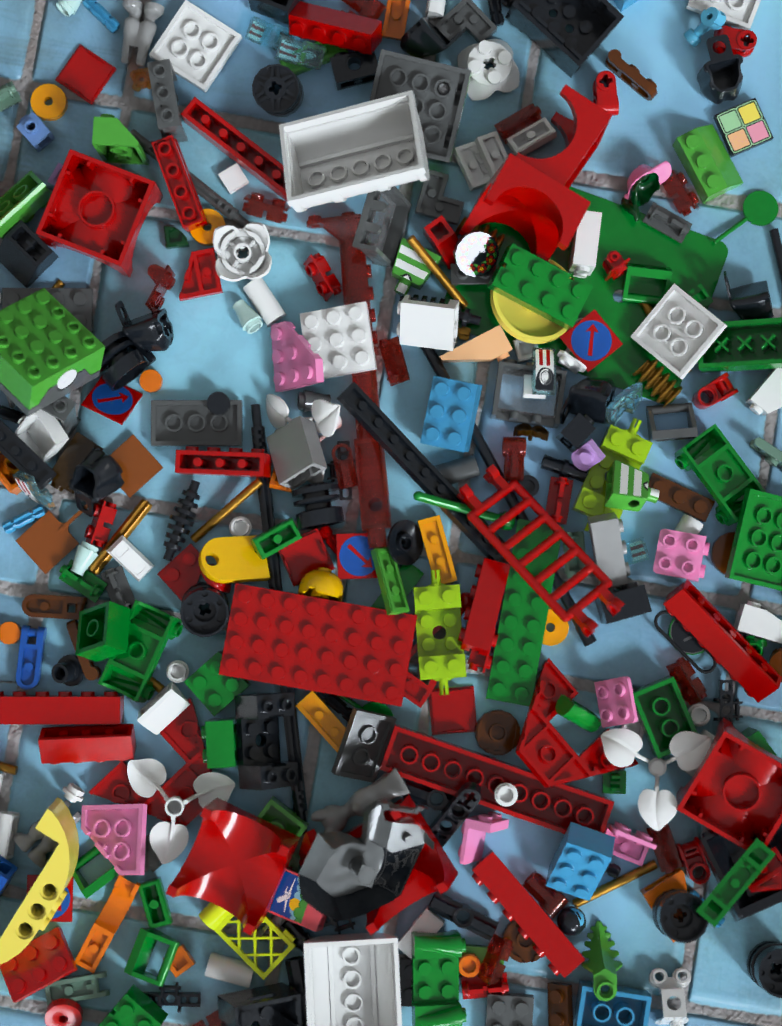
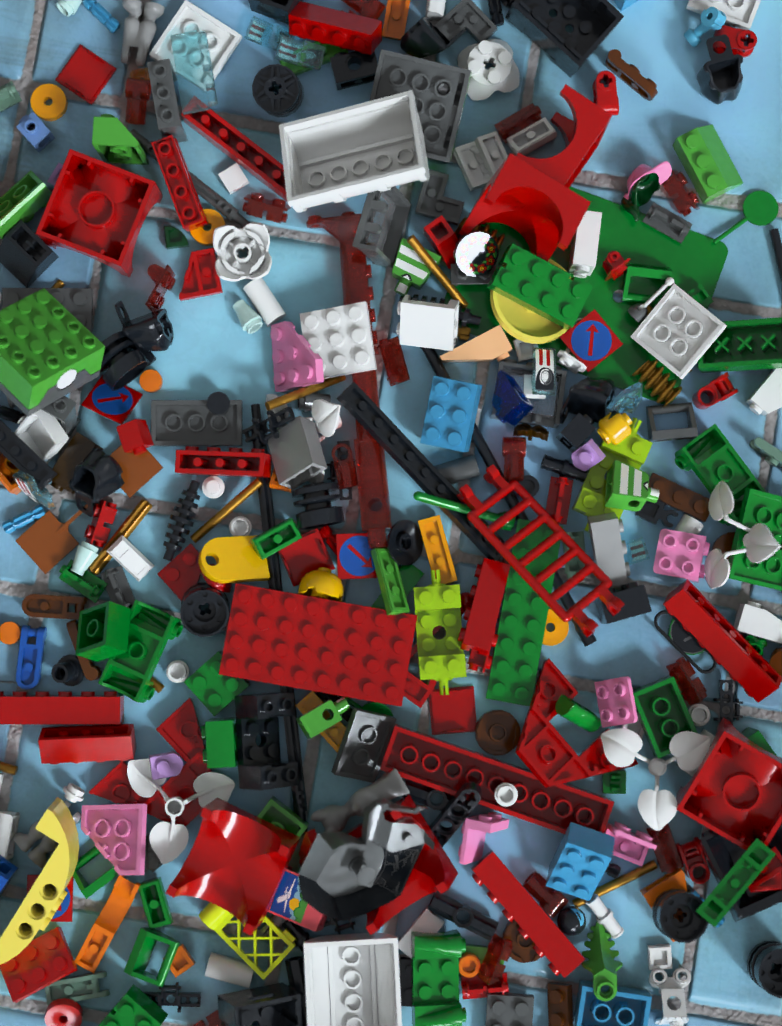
white slope [137,681,190,735] -> none
red hinge [304,253,342,302] -> none
tile [713,98,773,158] -> none
black piece [724,271,774,320] -> none
none -> red brick [116,419,154,455]
none -> clear red piece [125,77,151,125]
none -> lavender plate [149,751,183,780]
none -> clear light blue windscreen [170,30,218,115]
none -> white plate [202,476,225,499]
none -> black piece [242,407,296,445]
none -> pearl gold bar [265,375,346,411]
none -> bright green torso [296,697,350,739]
none -> clear blue slope [492,370,534,426]
none -> white pin [585,894,624,939]
none -> yellow head [597,411,632,445]
none -> hinge [627,277,674,323]
none -> black plate [634,500,678,528]
none -> white tile [647,944,672,970]
none -> white plant [704,481,781,589]

